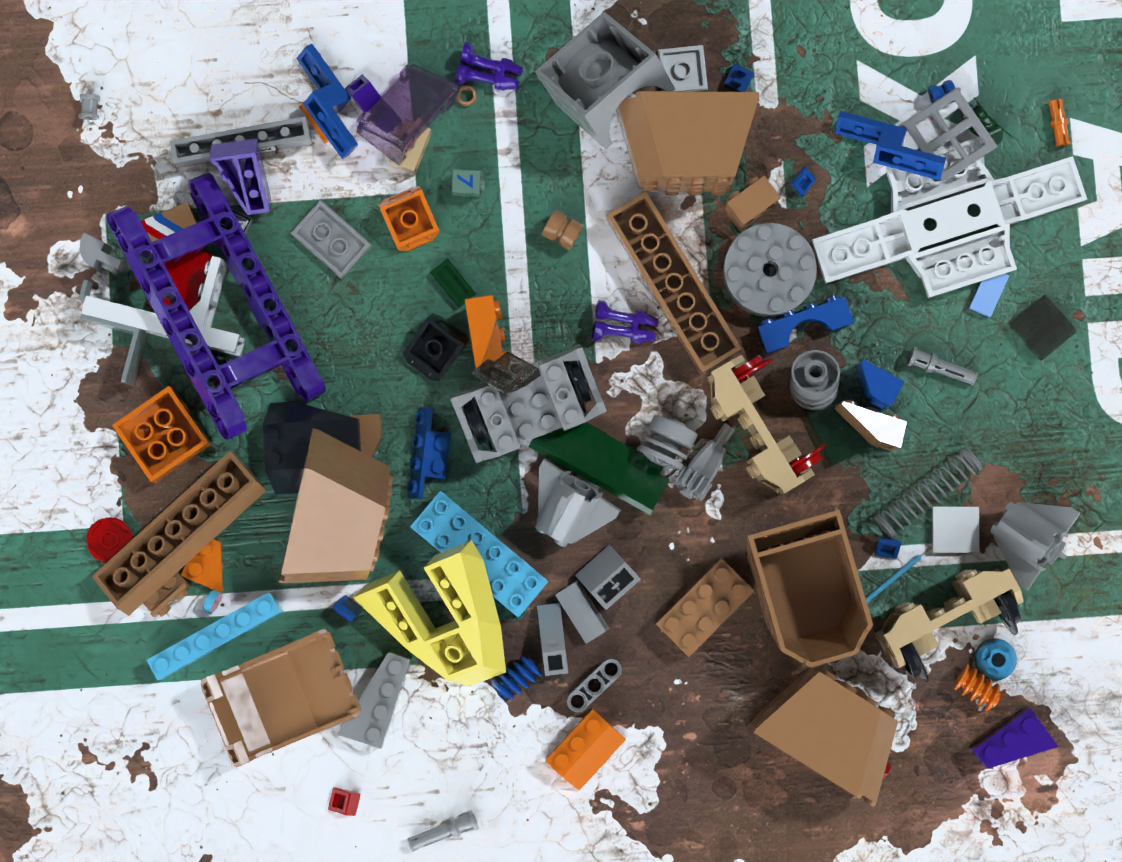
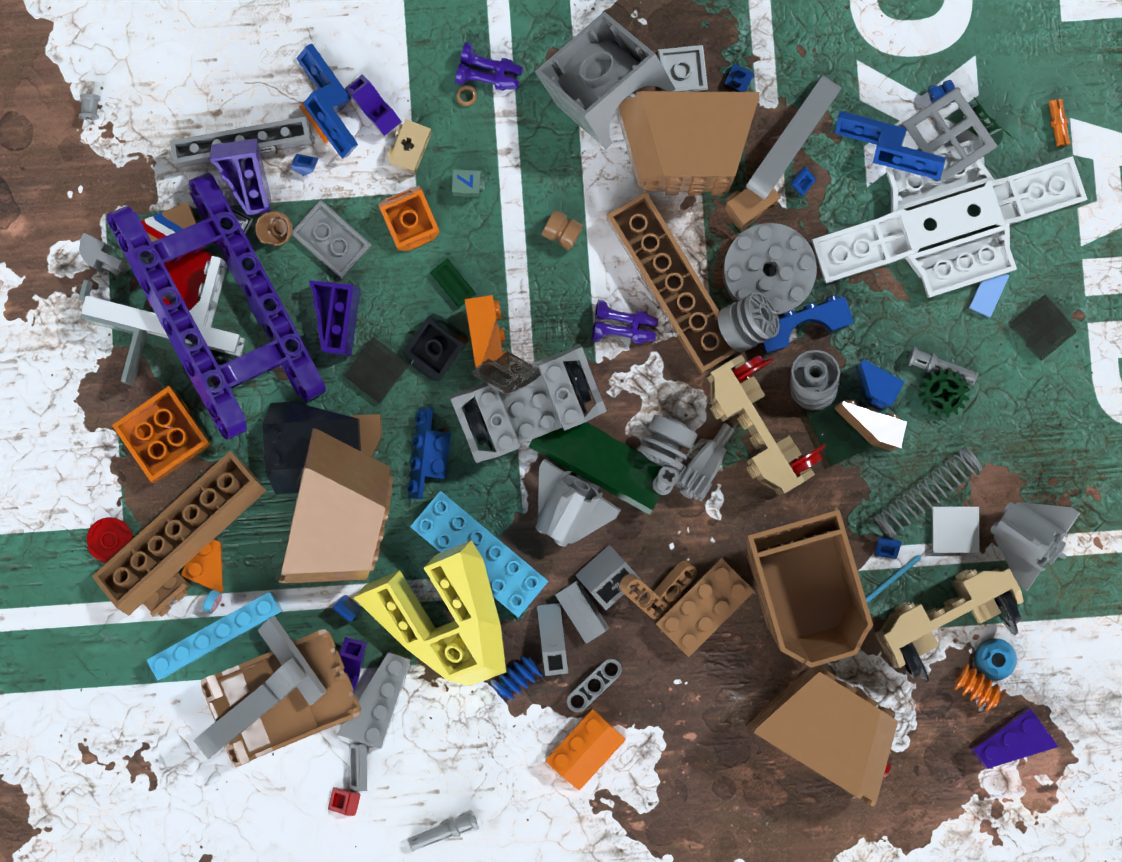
clear purple windscreen [356,64,460,166] -> none
none -> light grey beam [193,658,307,759]
none -> medium nougat hair [255,211,293,246]
none -> light grey tile [258,616,327,706]
none -> blue slope [291,154,318,176]
none -> dark purple wedge [309,280,361,357]
none -> dark purple brick [339,637,367,695]
none -> clear smoke slope [344,337,410,404]
none -> light grey tile [349,743,367,791]
none -> medium nougat beam [619,561,697,619]
none -> light grey bush [652,466,679,495]
none -> light grey wheel [718,292,780,352]
none -> light grey beam [746,75,842,200]
none -> dark green gear [919,367,970,418]

